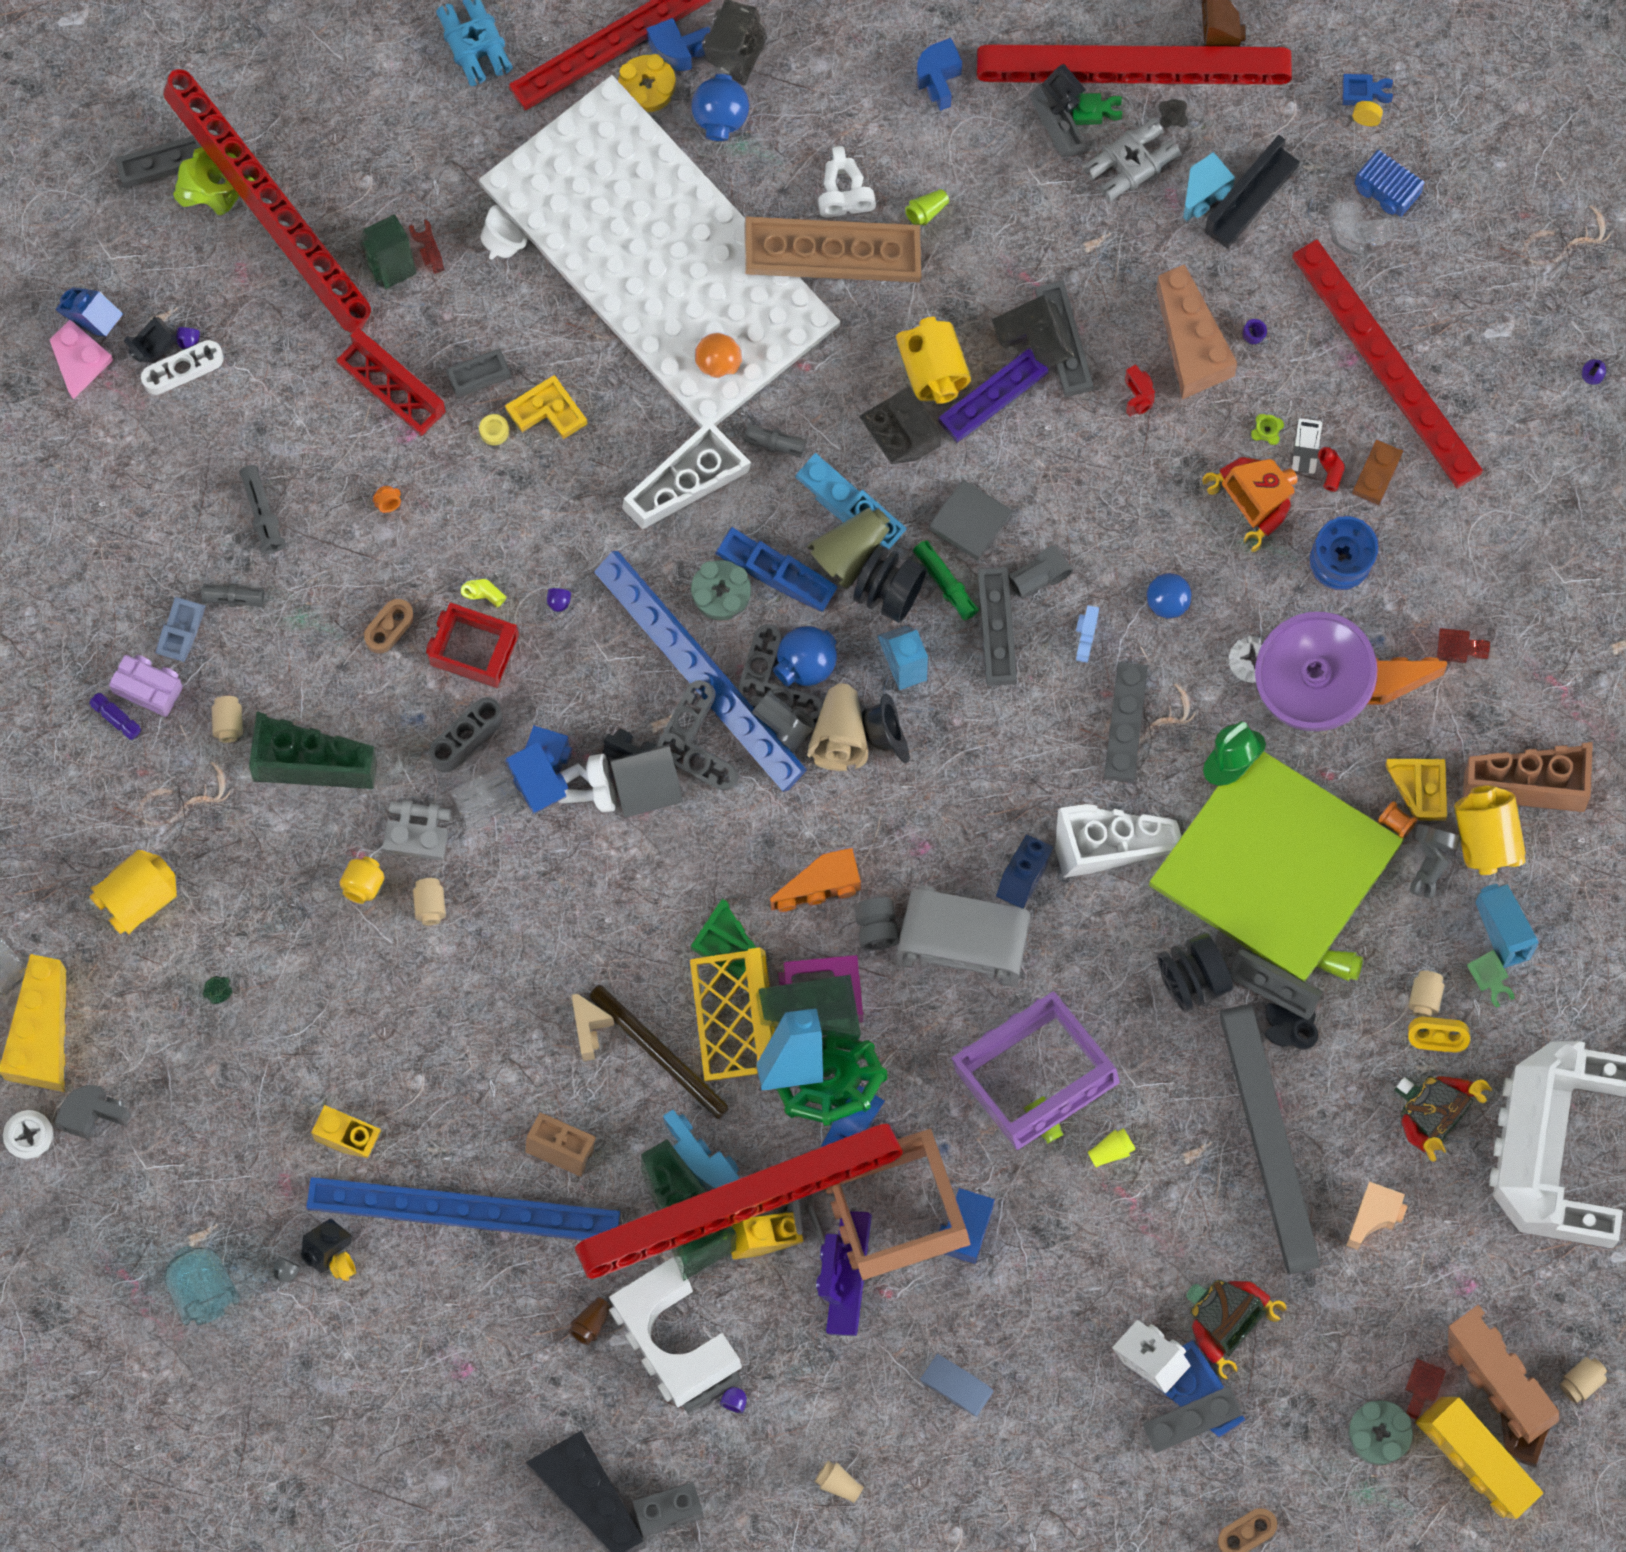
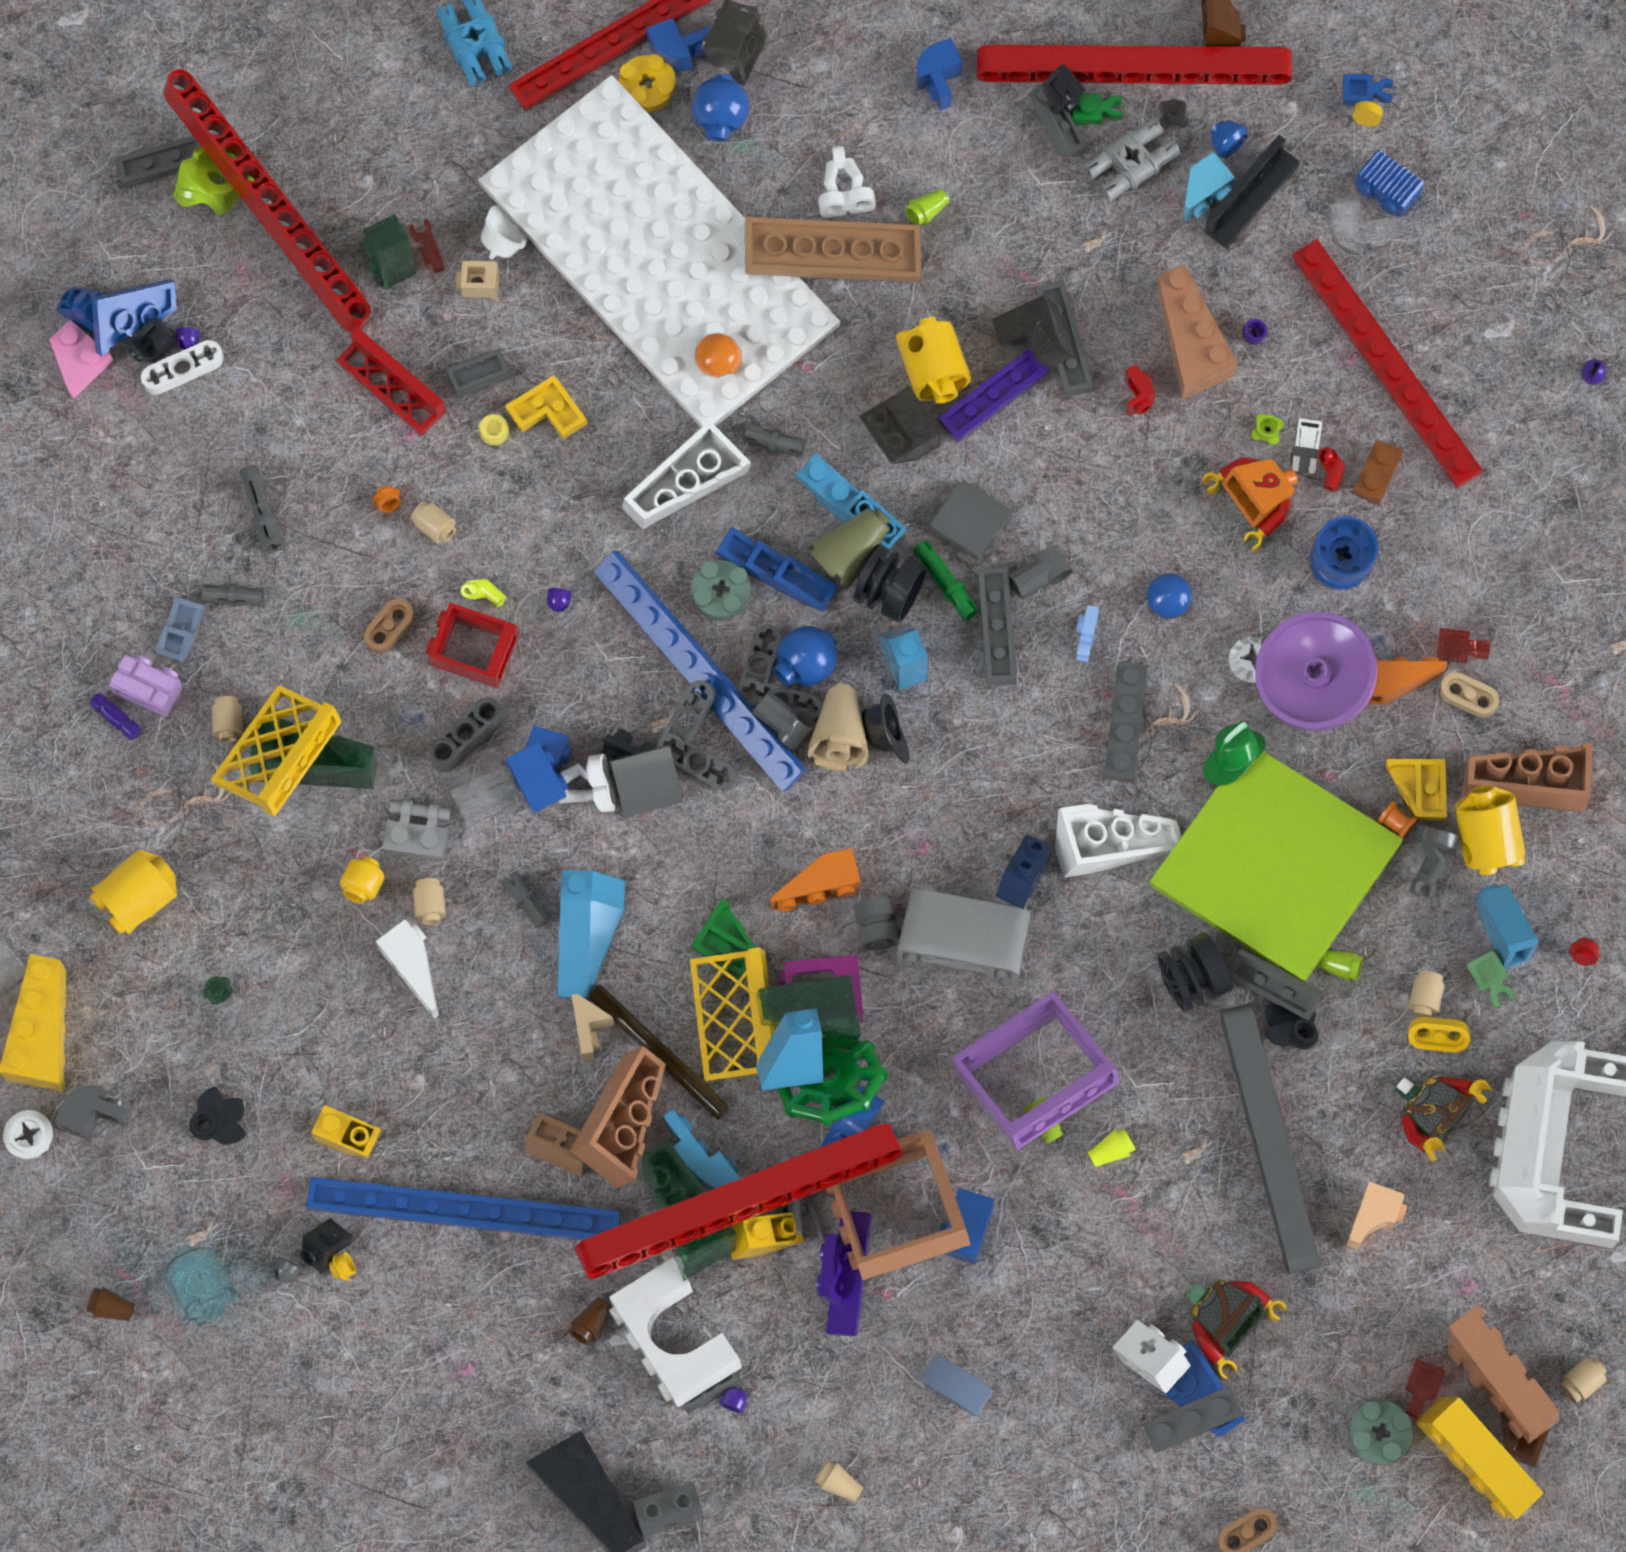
none -> reddish brown cone [86,1287,135,1322]
none -> wing [91,279,177,356]
none -> black plate [189,1087,247,1145]
none -> yellow fence [211,685,342,817]
none -> white slope [376,919,439,1019]
none -> tan brick [411,501,456,544]
none -> tan brick [456,261,499,300]
none -> dark grey axle [502,871,550,928]
none -> dark azure wedge [557,870,625,999]
none -> nougat wedge [570,1046,666,1188]
none -> blue cone [1210,120,1248,158]
none -> tan plate [1440,673,1499,718]
none -> red plate [1569,938,1599,966]

